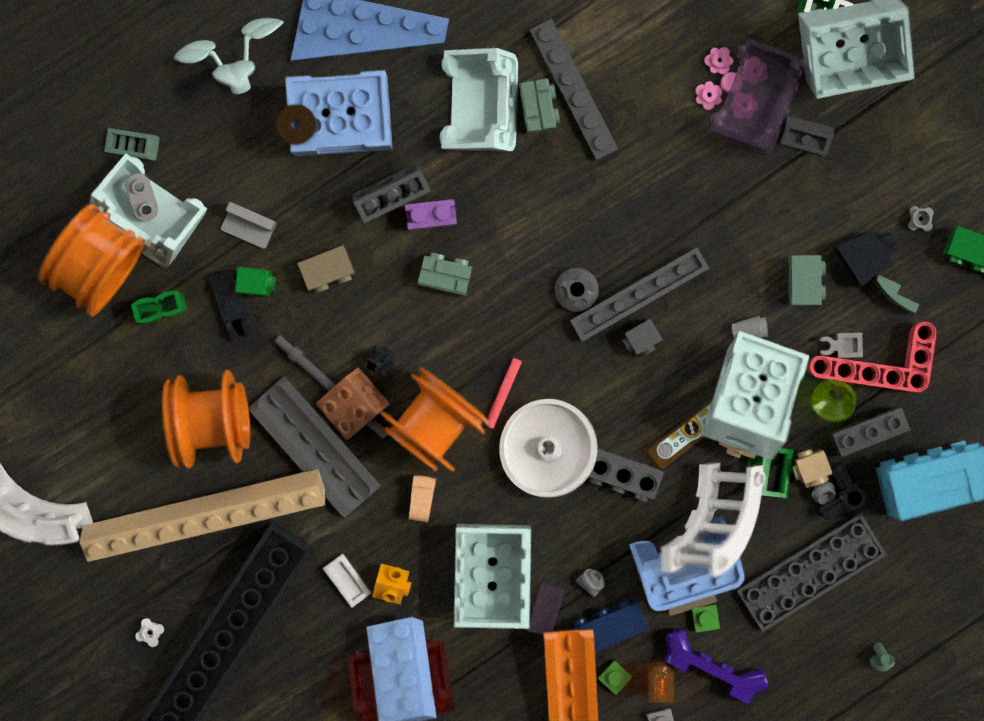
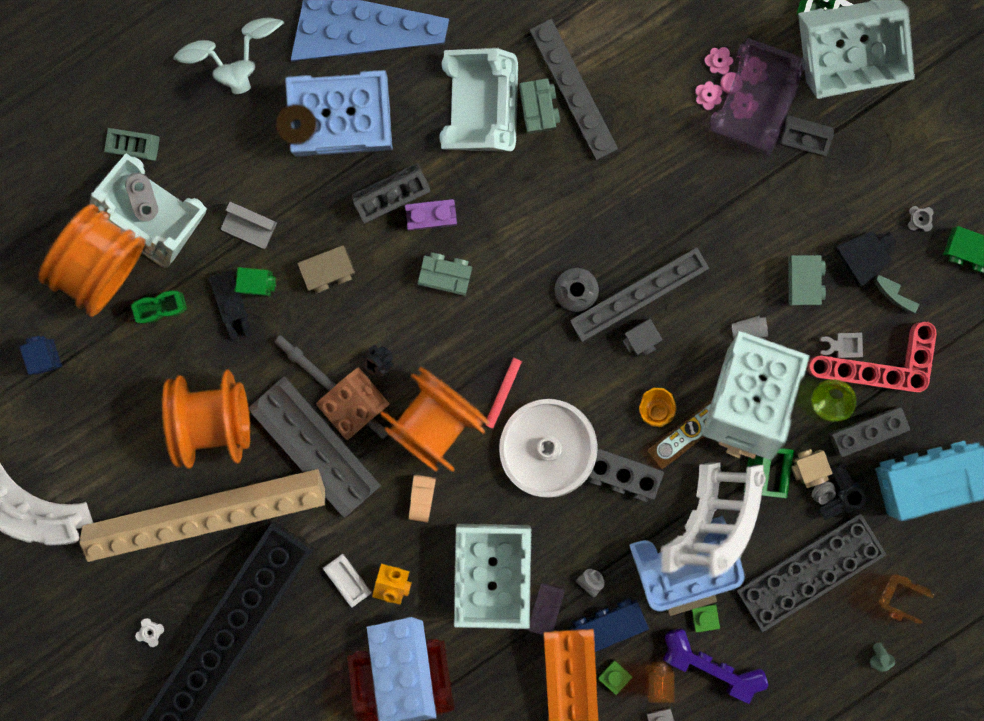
none -> dark blue brick [20,336,62,375]
none -> light orange hair [639,387,676,427]
none -> clear orange piece [879,574,935,624]

